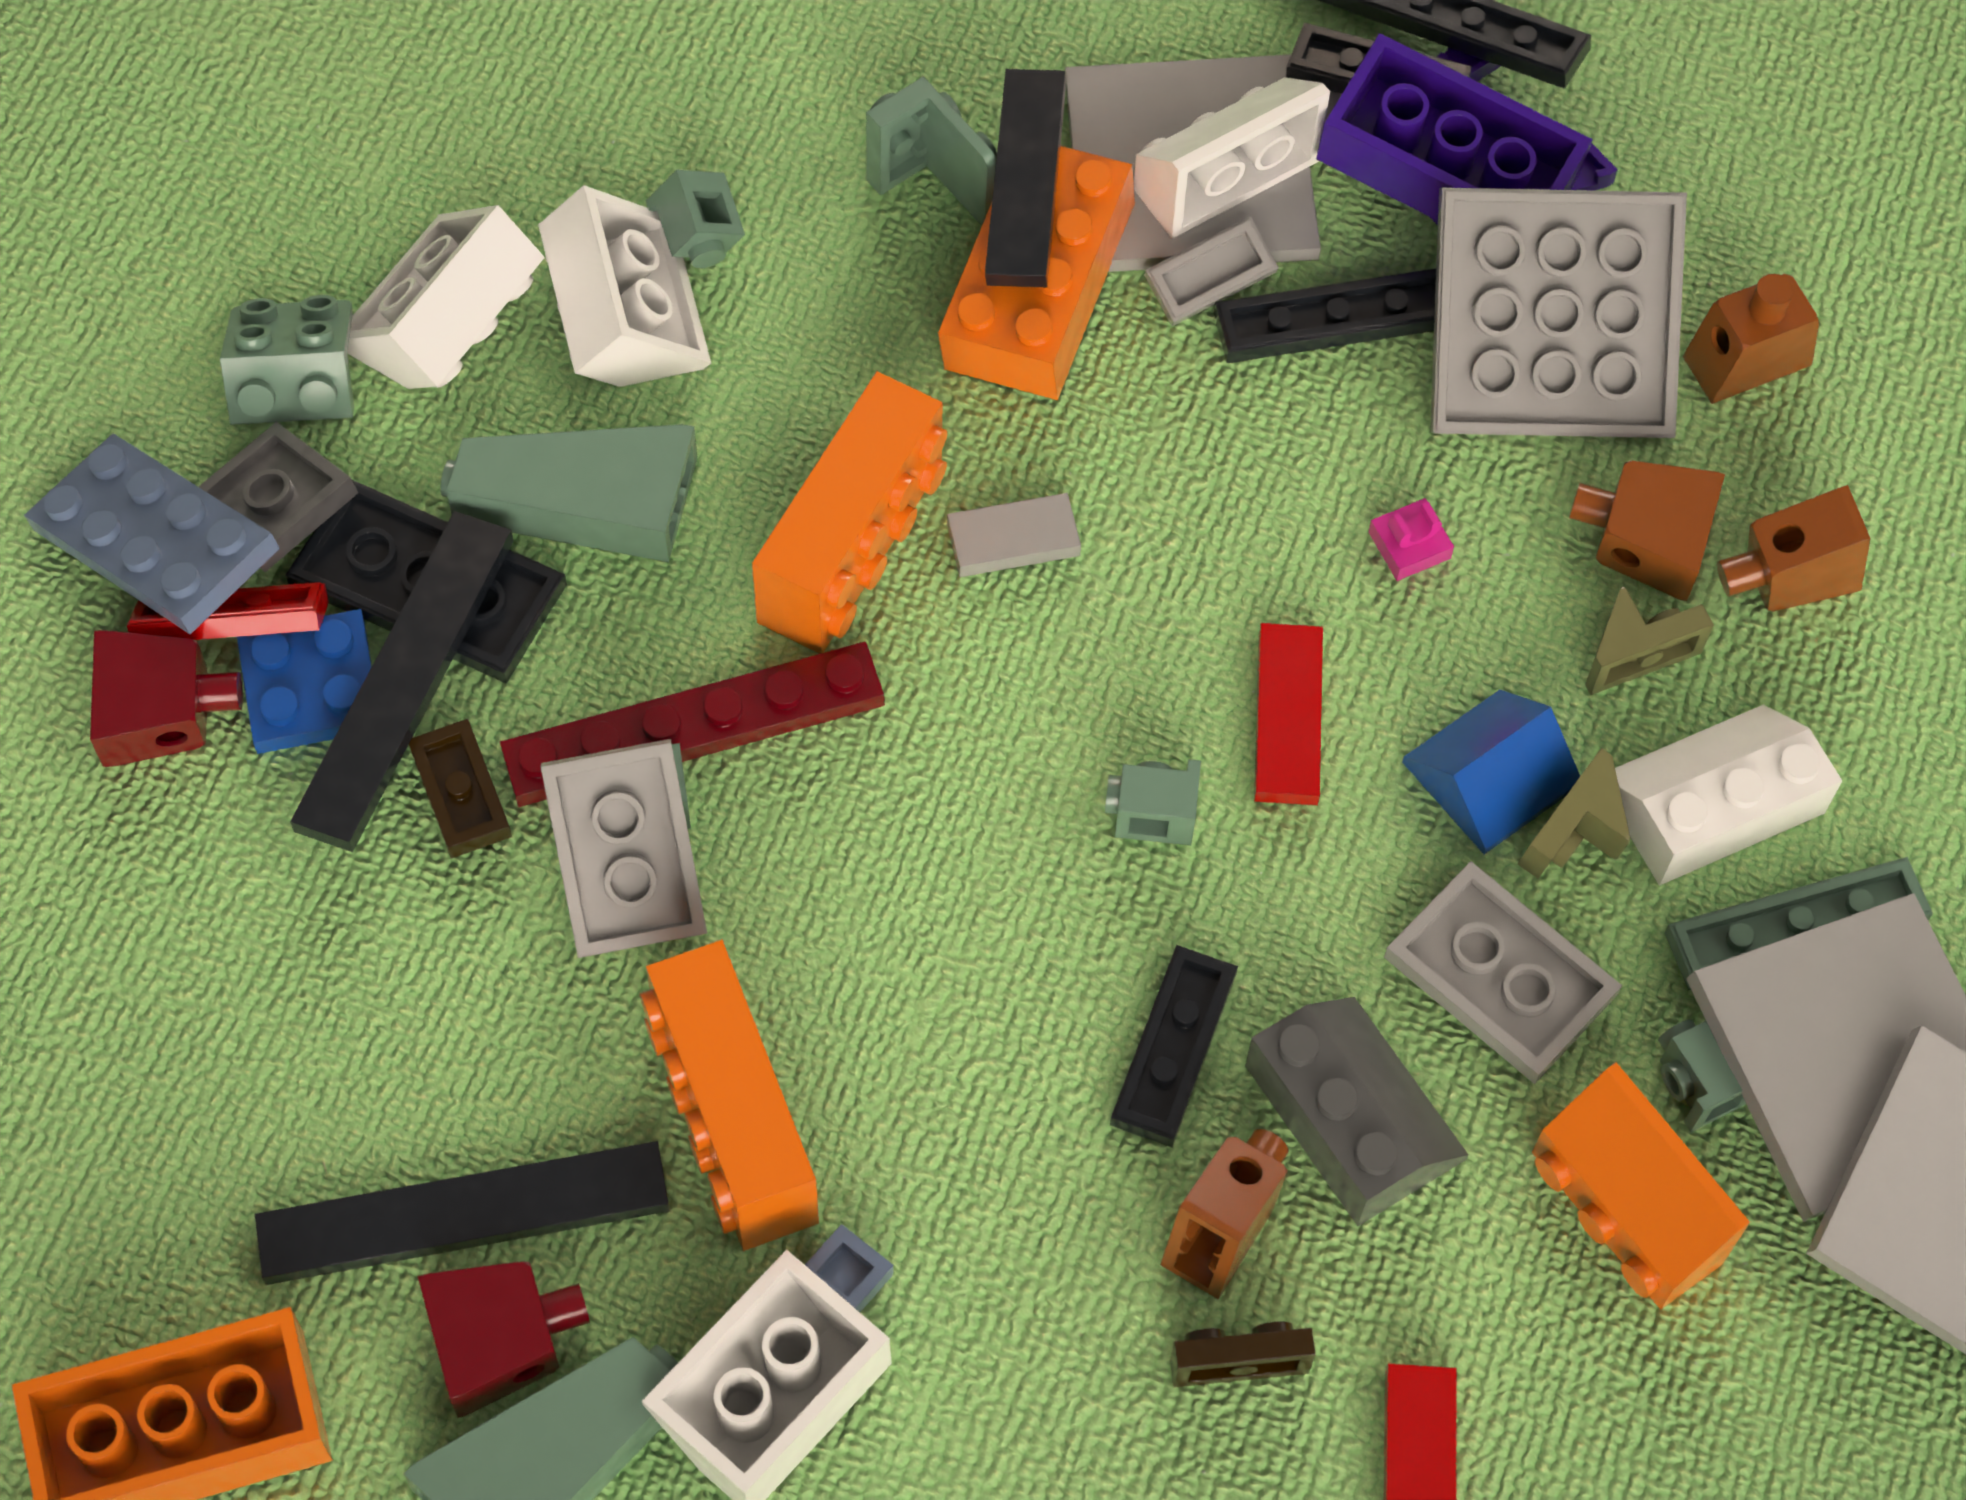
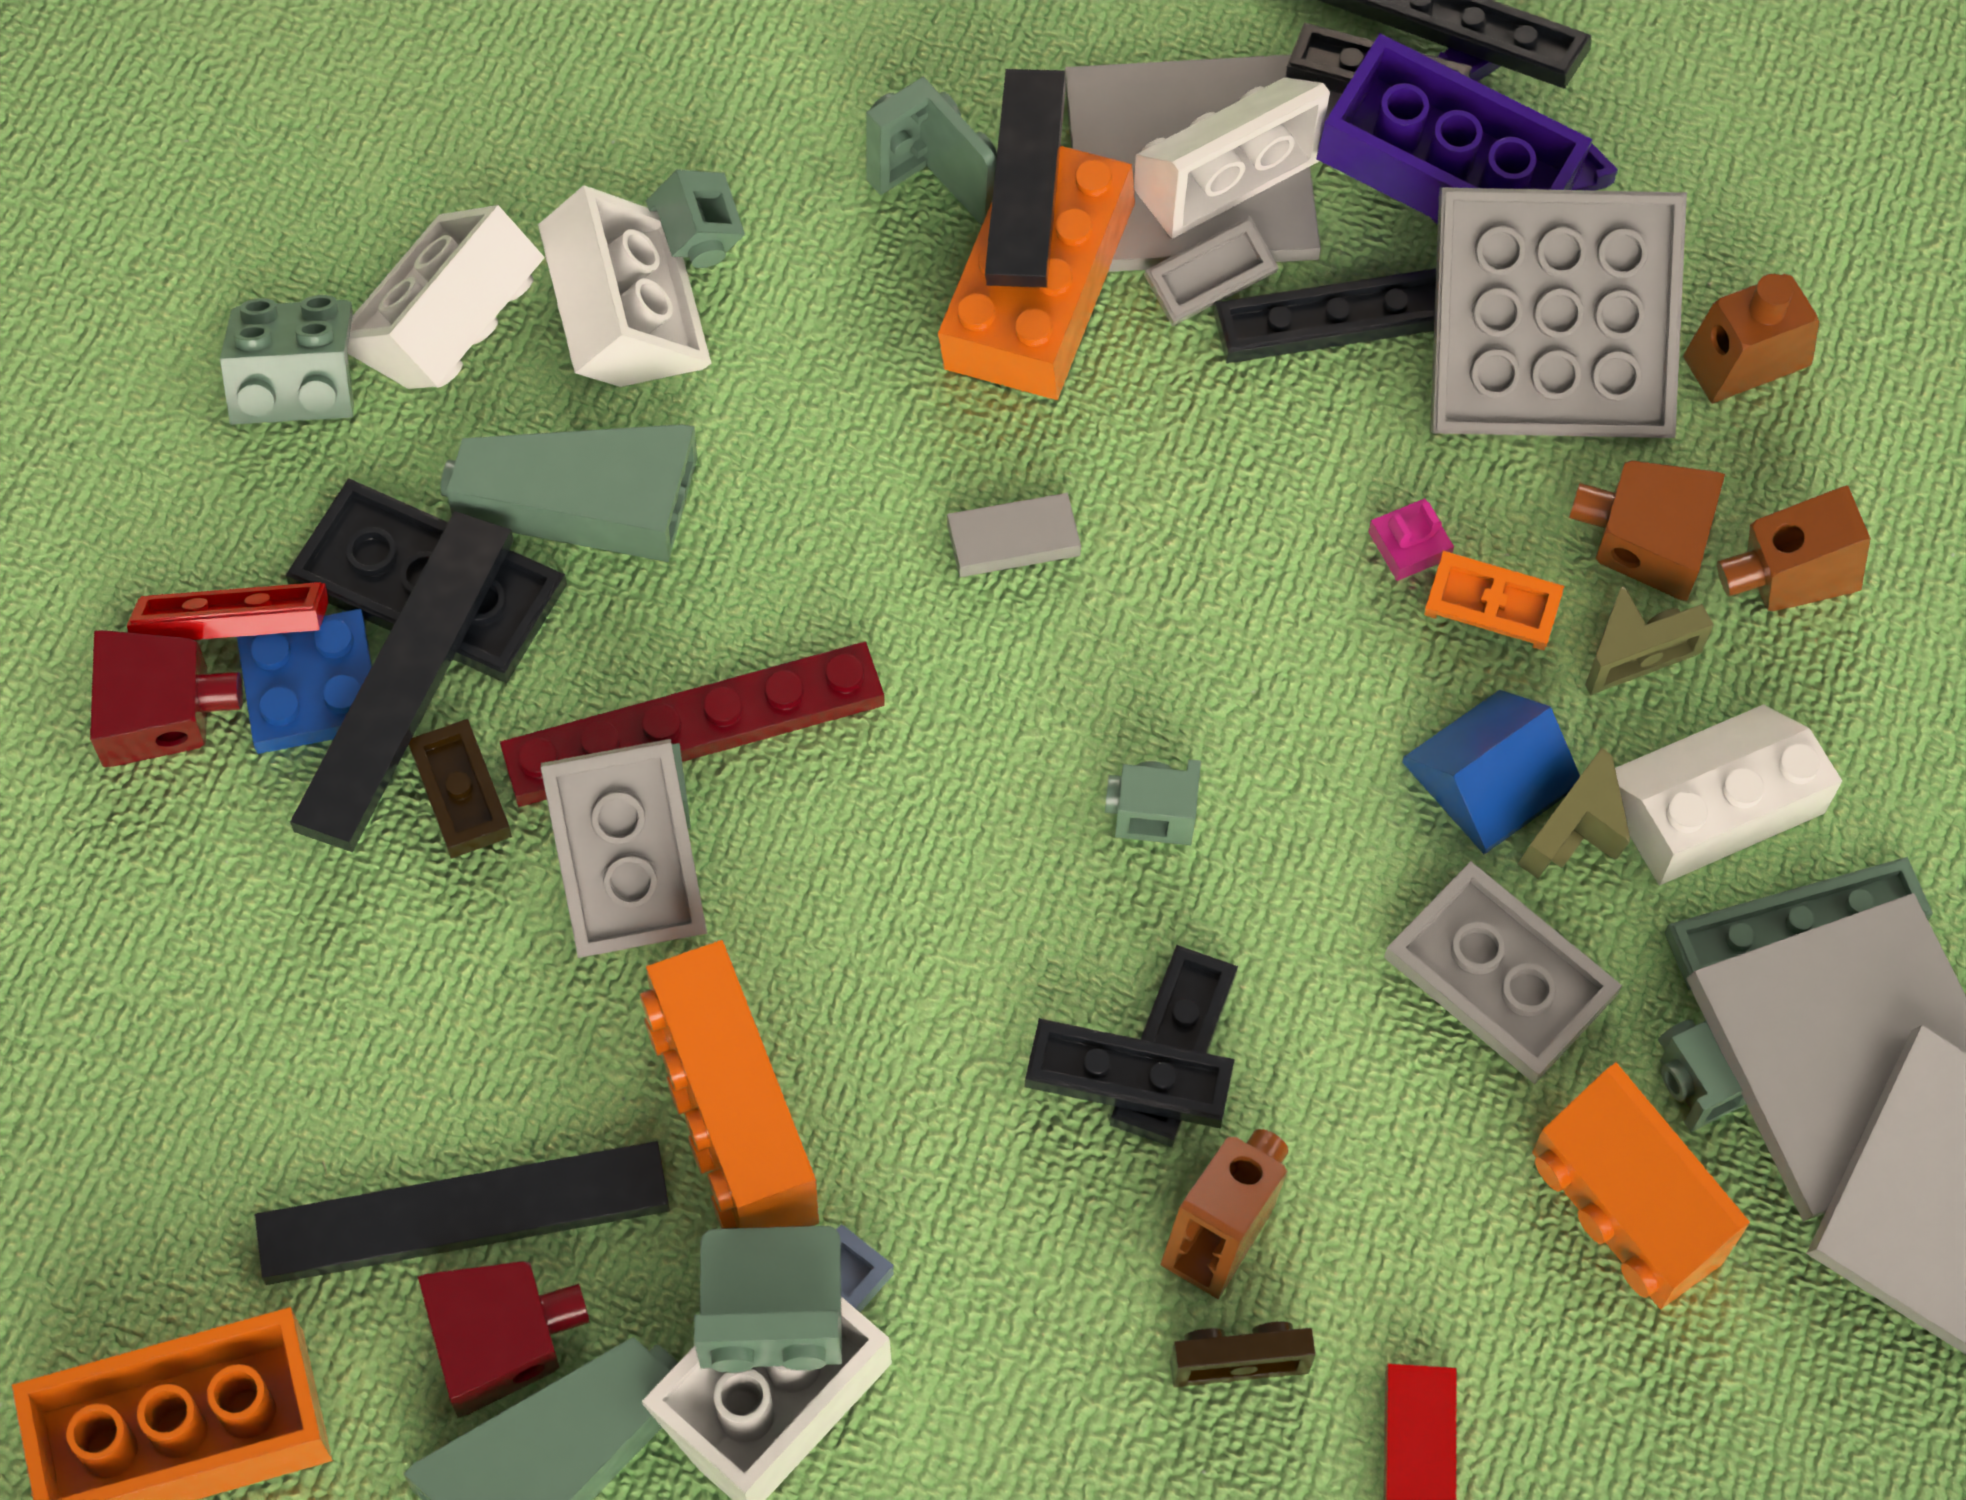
sand blue plate [24,433,280,634] -> none
flat silver plate [199,422,358,572] -> none
orange brick [752,371,947,654] -> none
dark grey slope [1245,997,1468,1226] -> none
red tile [1254,623,1323,806] -> none
none -> sand green bracket [694,1226,842,1373]
none -> black tile [1024,1018,1235,1129]
none -> orange hinge [1424,550,1565,651]

